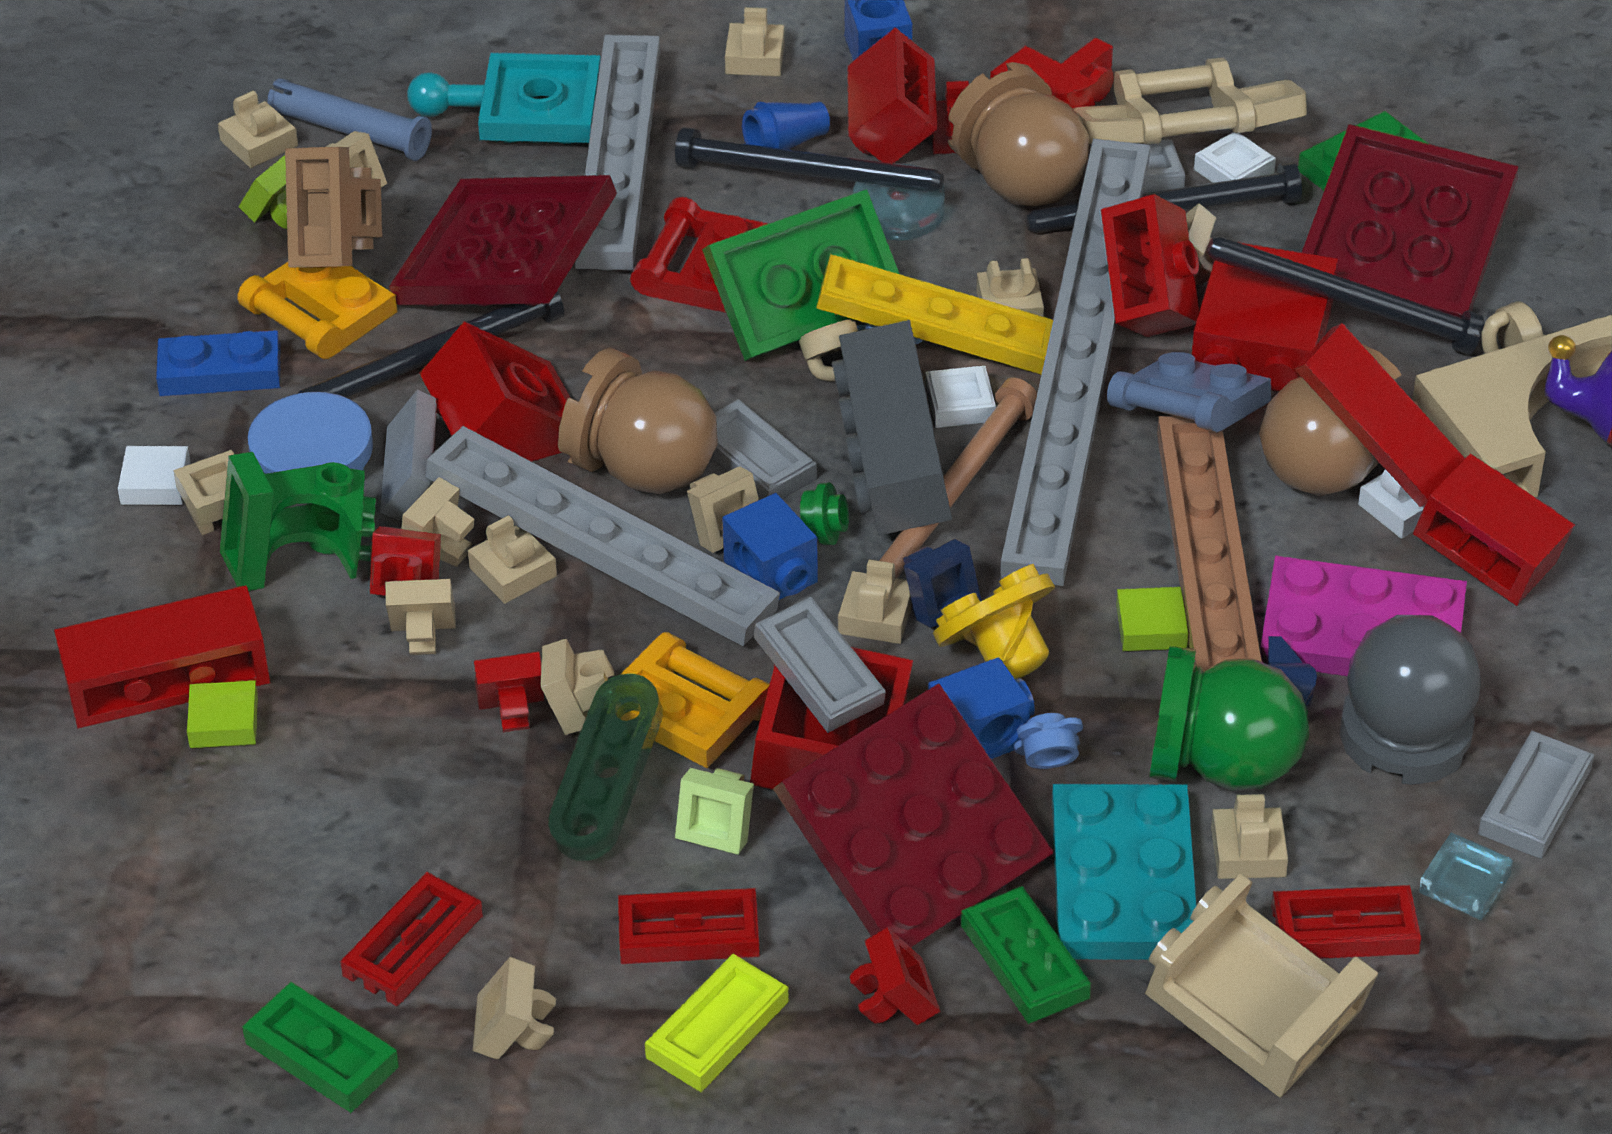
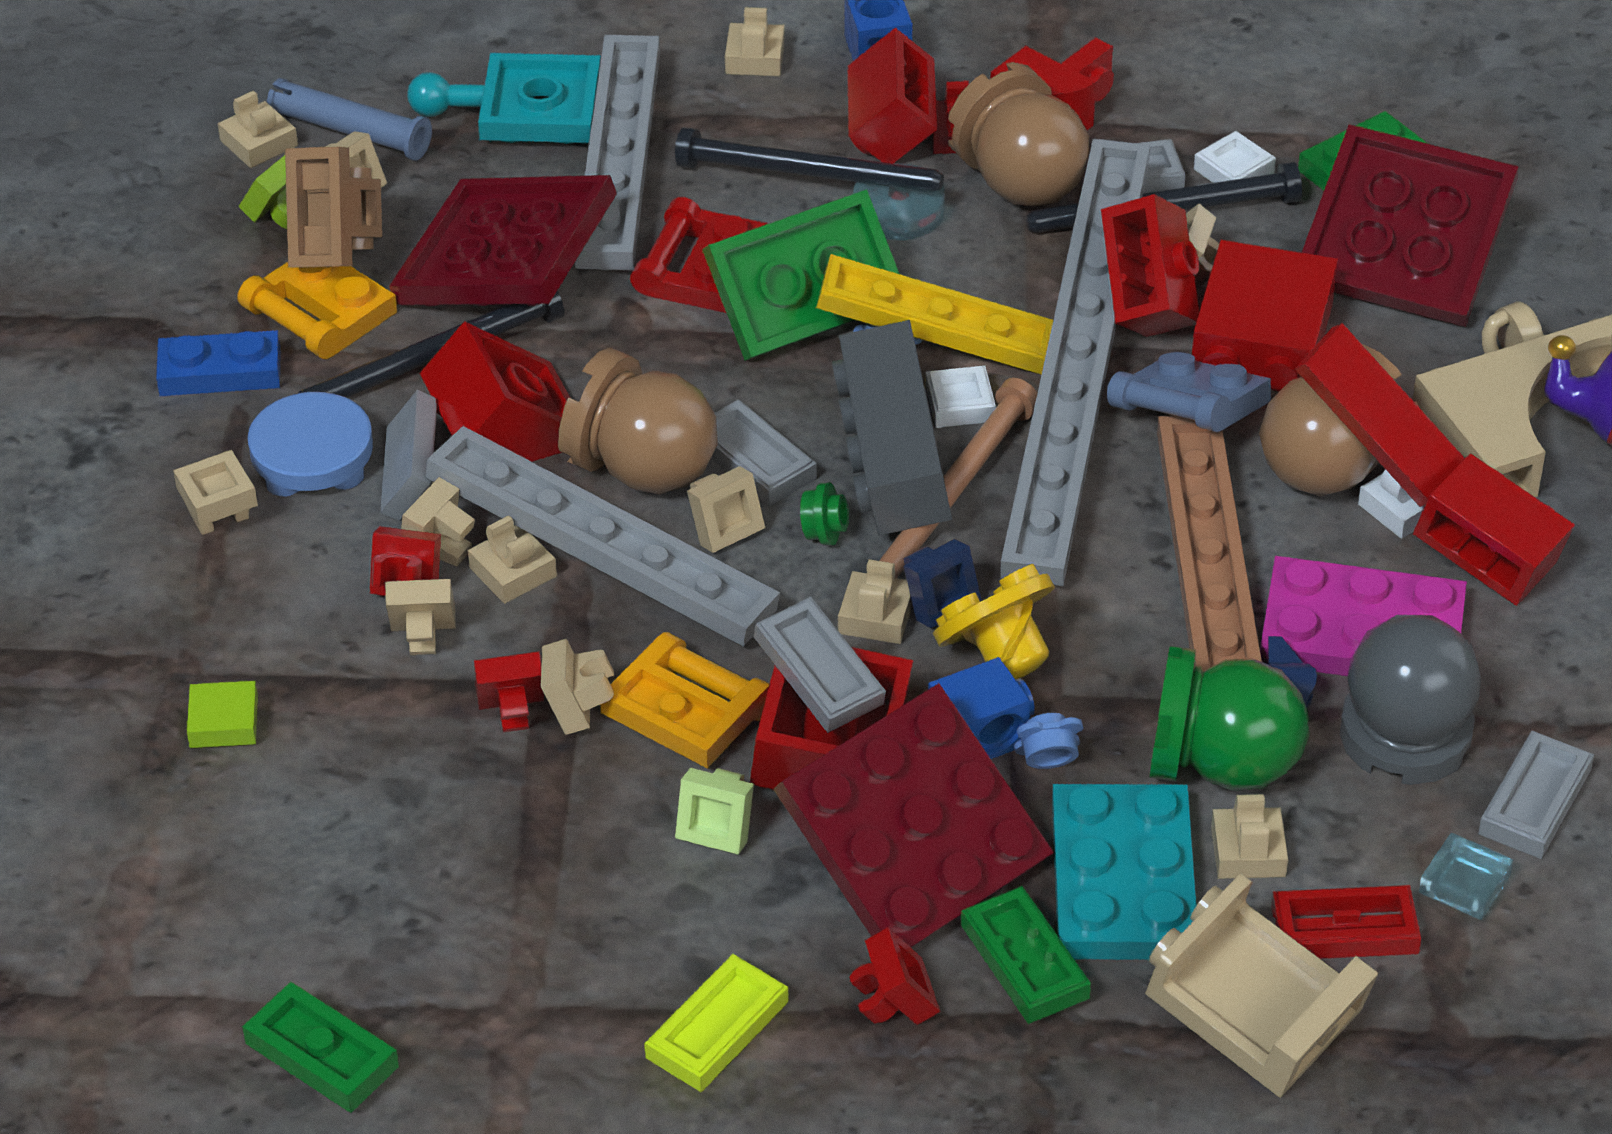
red brick [54,585,270,729] -> none
white tile [118,446,190,505] -> none
green tile [220,452,376,591] -> none
red tile [340,872,483,1007] -> none
tan tile [473,957,556,1060] -> none
clear green plate [548,673,663,861] -> none
red tile [618,888,760,964] -> none
blue brick [722,493,818,600] -> none
blue cone [742,102,830,150] -> none
tan tile [799,319,858,382] -> none
tan tile [976,258,1044,317] -> none
tan bar [1074,57,1307,145] -> none
lime tile [1116,587,1188,651] -> none
black bar [1207,237,1484,355] -> none

